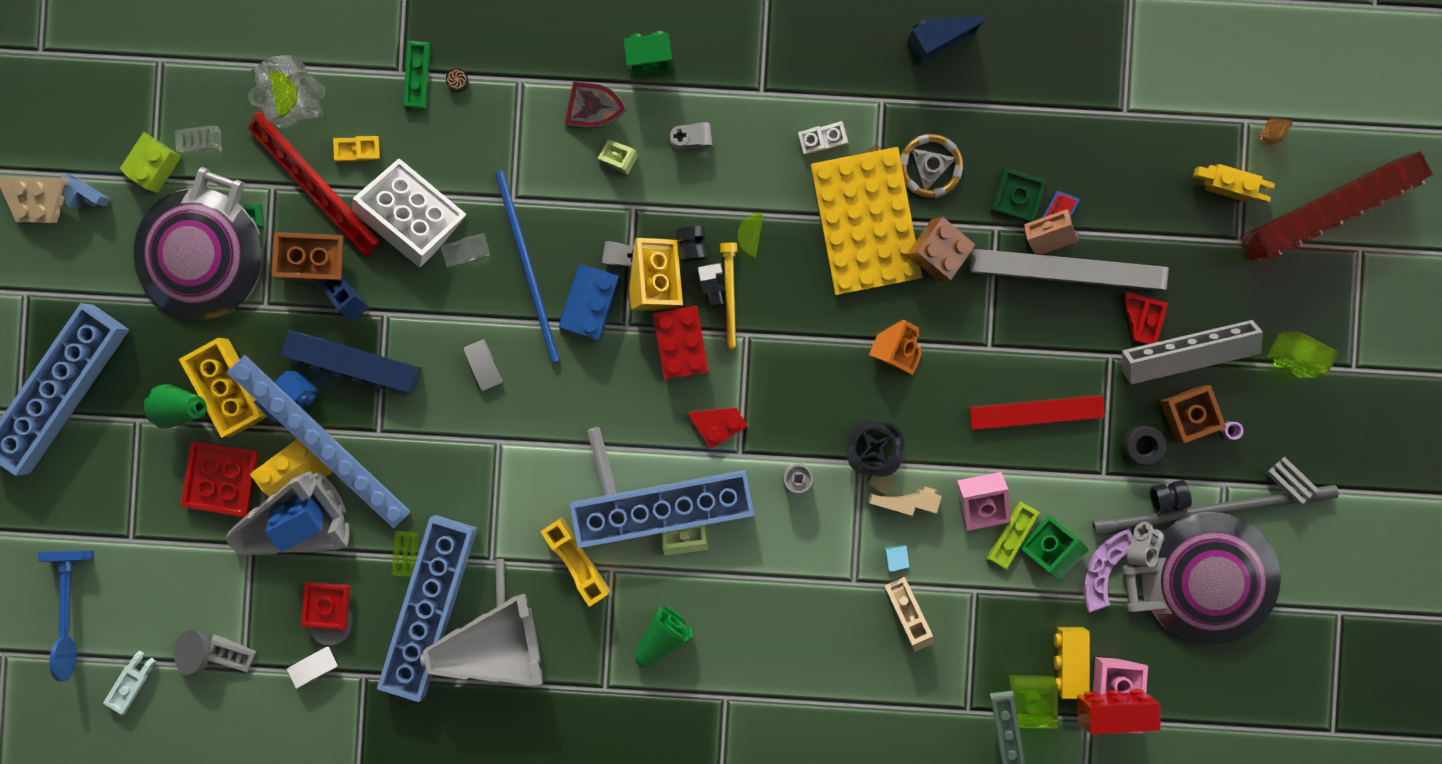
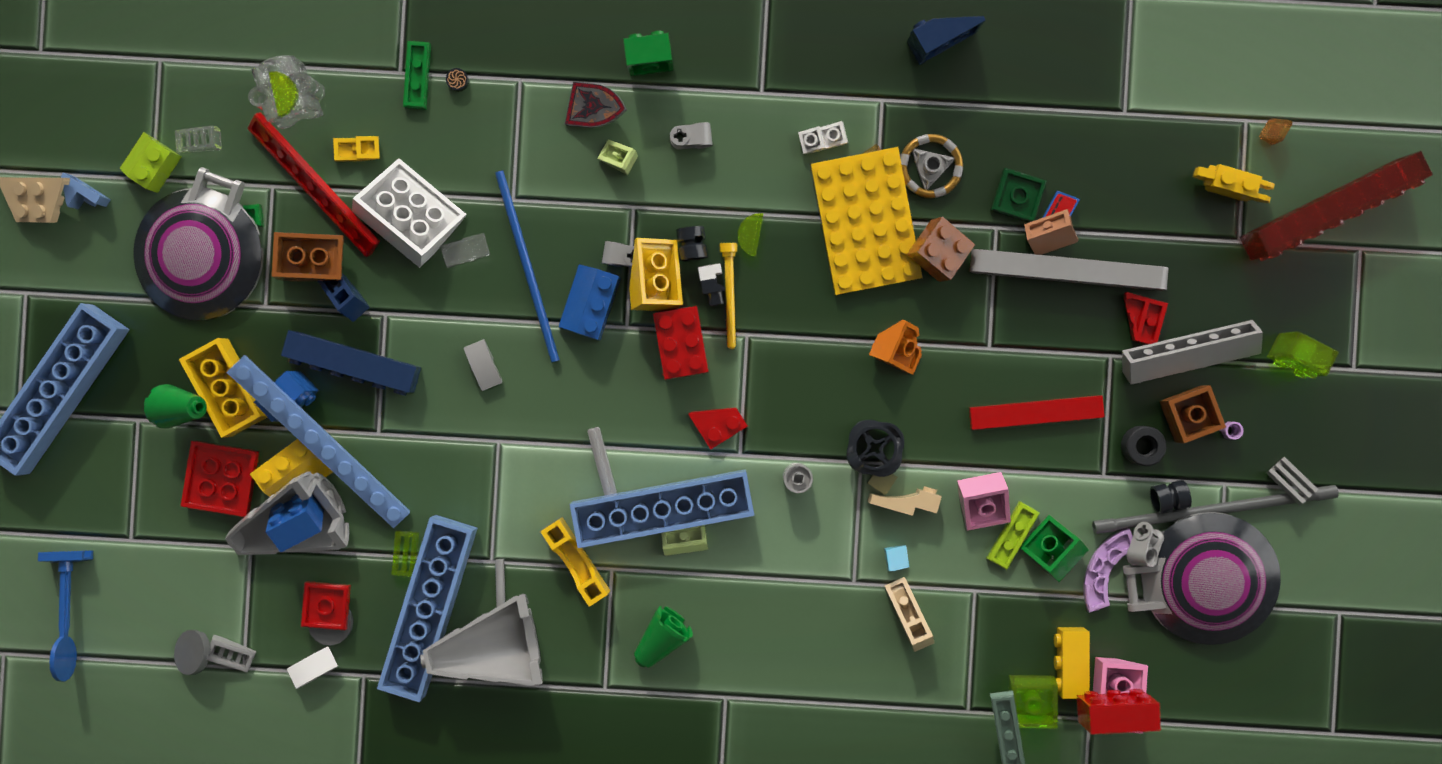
light aqua hinge [103,651,156,715] -> none

